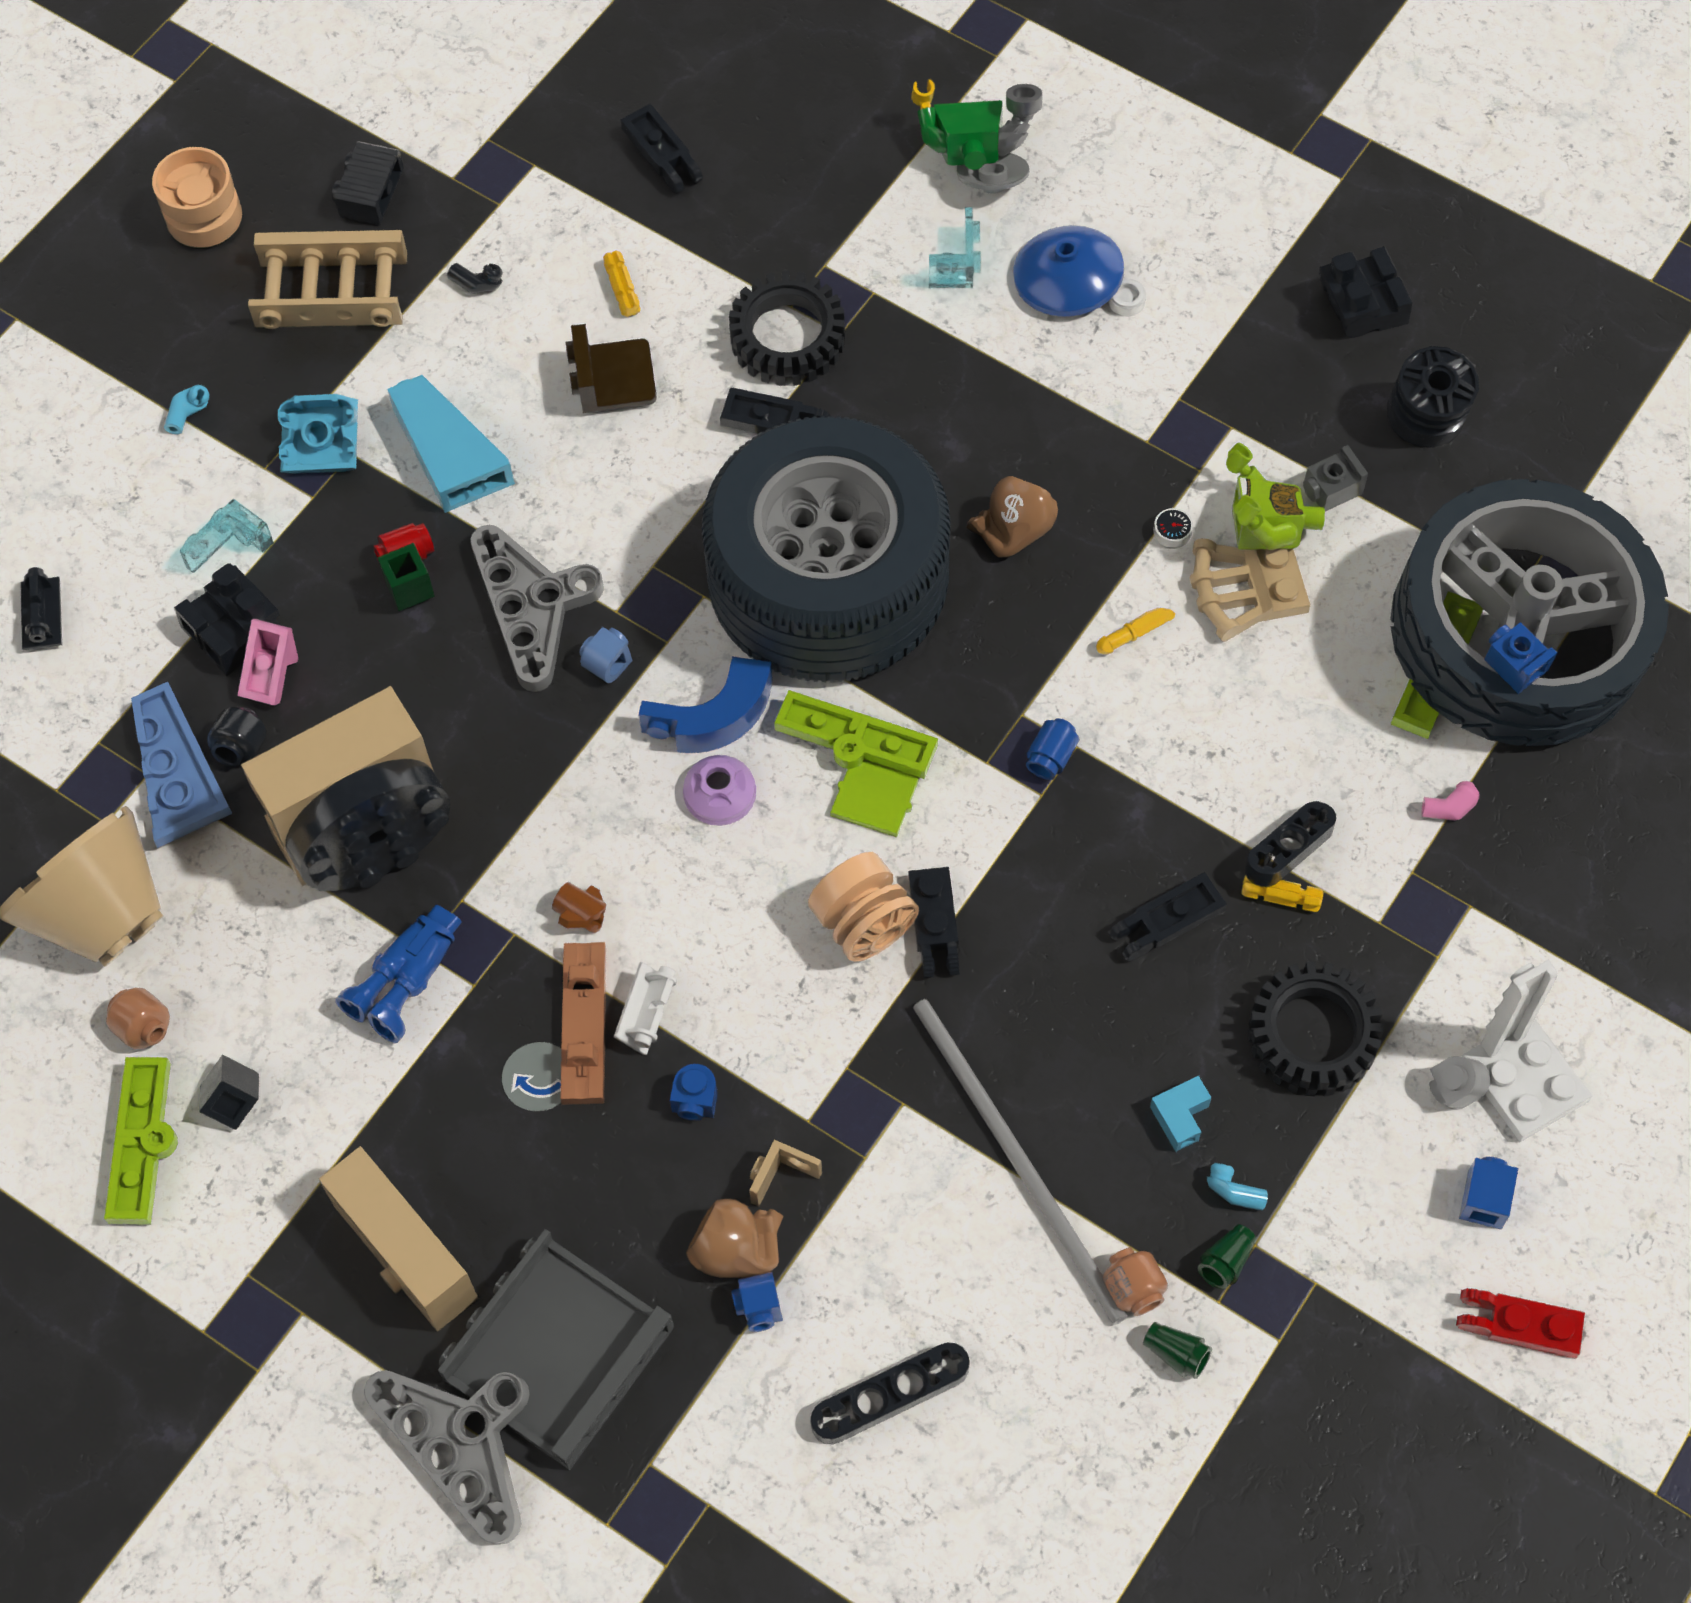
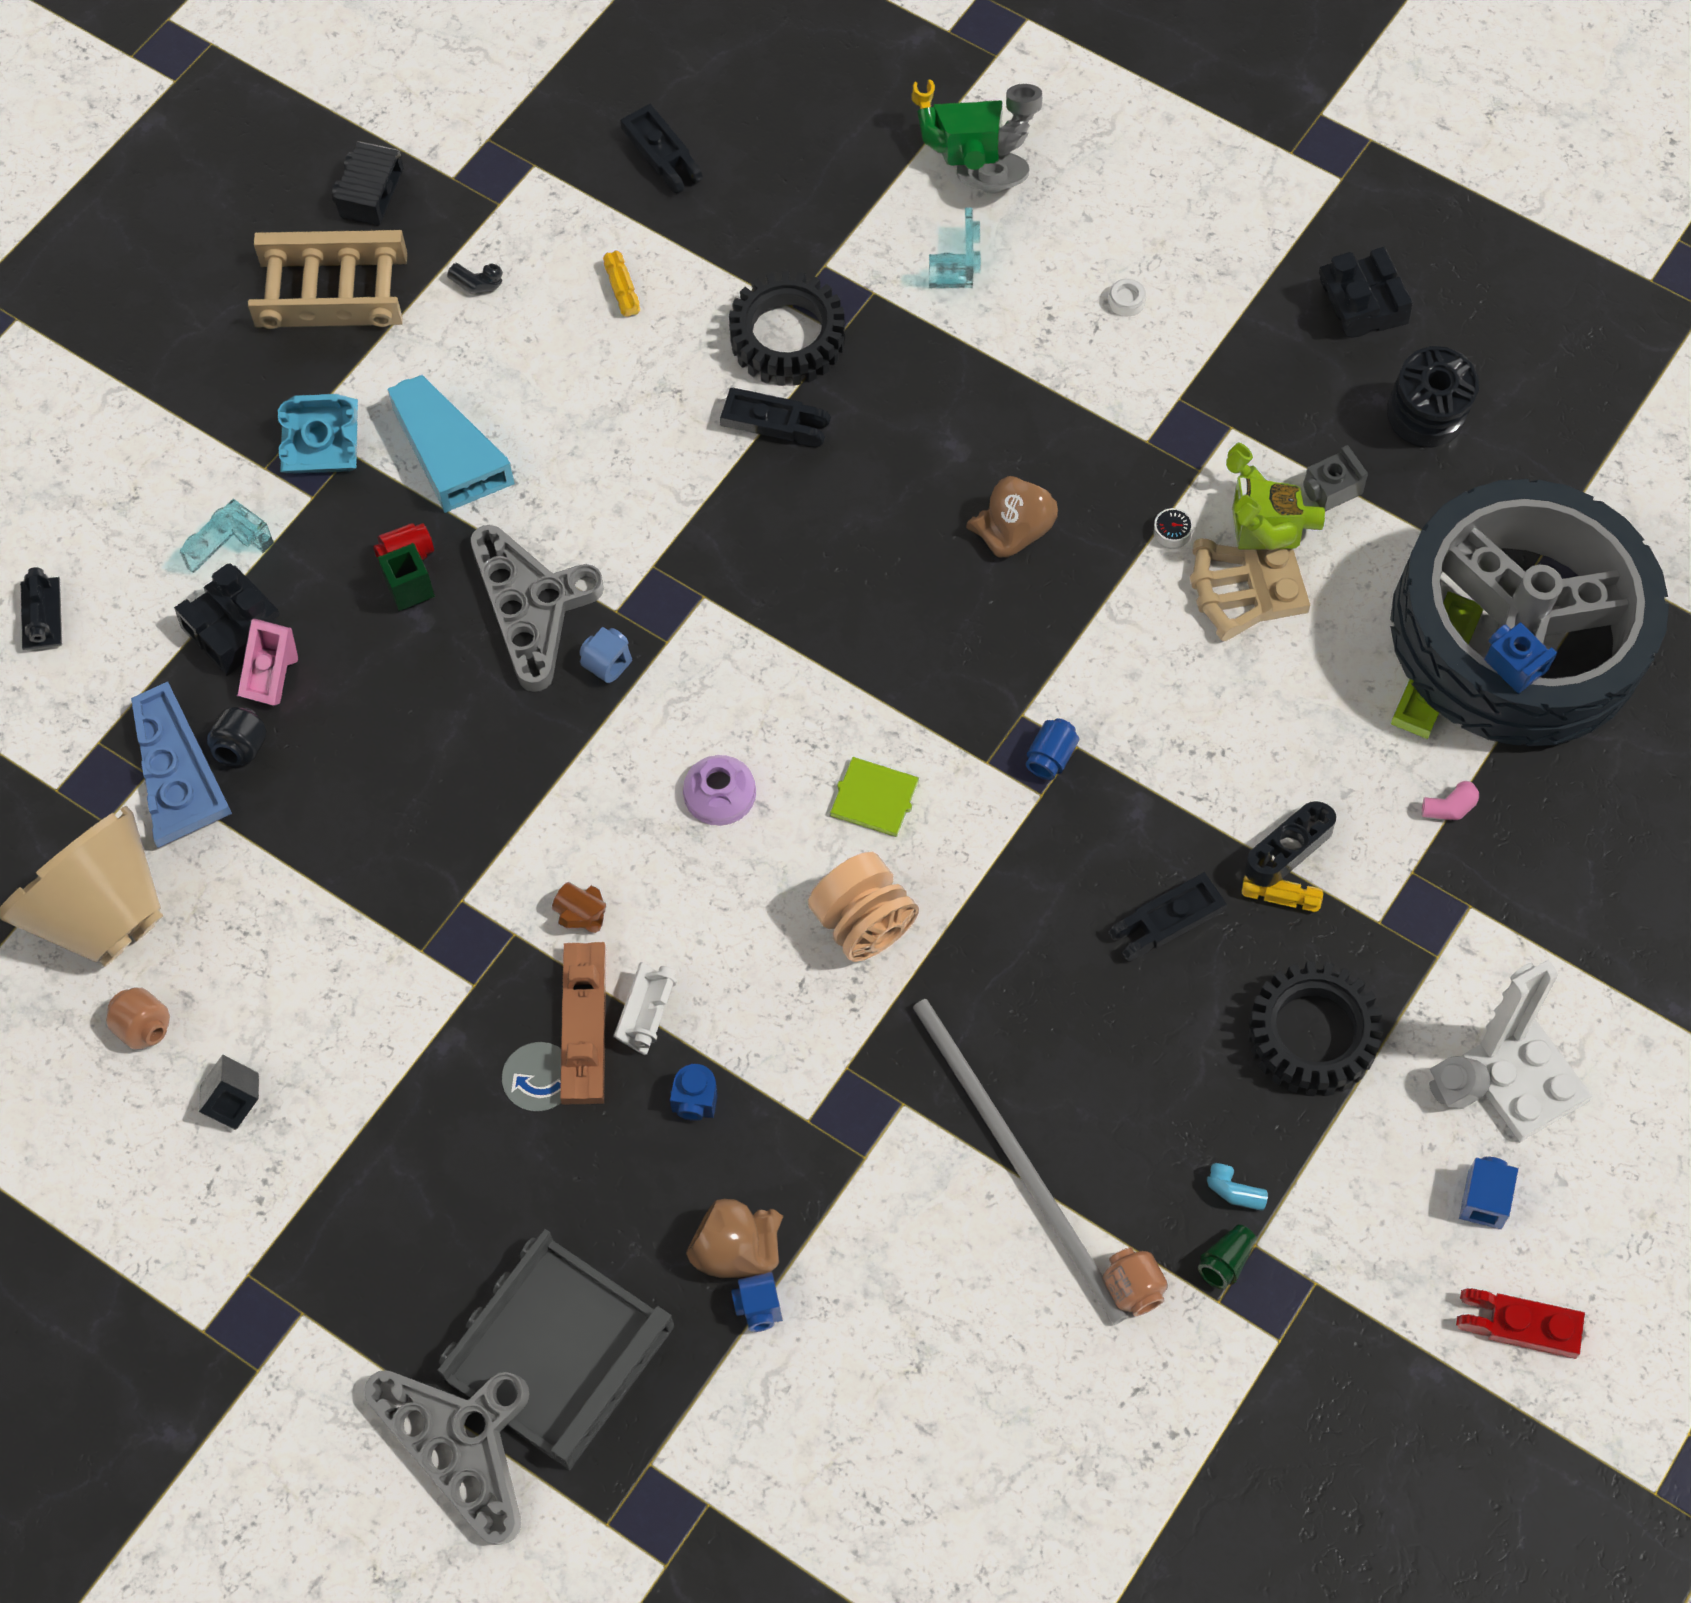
lime hinge [104,1057,178,1225] -> none
light nougat wheel [152,147,242,248] -> none
medium azure arm [164,385,210,435] -> none
piece [241,686,450,891] -> none
tan brick [319,1146,478,1332] -> none
blue piece [336,905,461,1043] -> none
dark brown bracket [565,324,657,413] -> none
blue arch [639,656,773,753] -> none
black wheel [702,416,951,682] -> none
tan bracket [749,1140,822,1206] -> none
lime hinge [774,690,938,779] -> none
black beam [810,1342,970,1445] -> none
black hinge [908,867,959,978] -> none
blue dish [1013,225,1124,316] -> none
yellow piece [1096,608,1176,655] -> none
dark green cone [1143,1322,1212,1379] -> none
medium azure piece [1150,1076,1211,1152] -> none

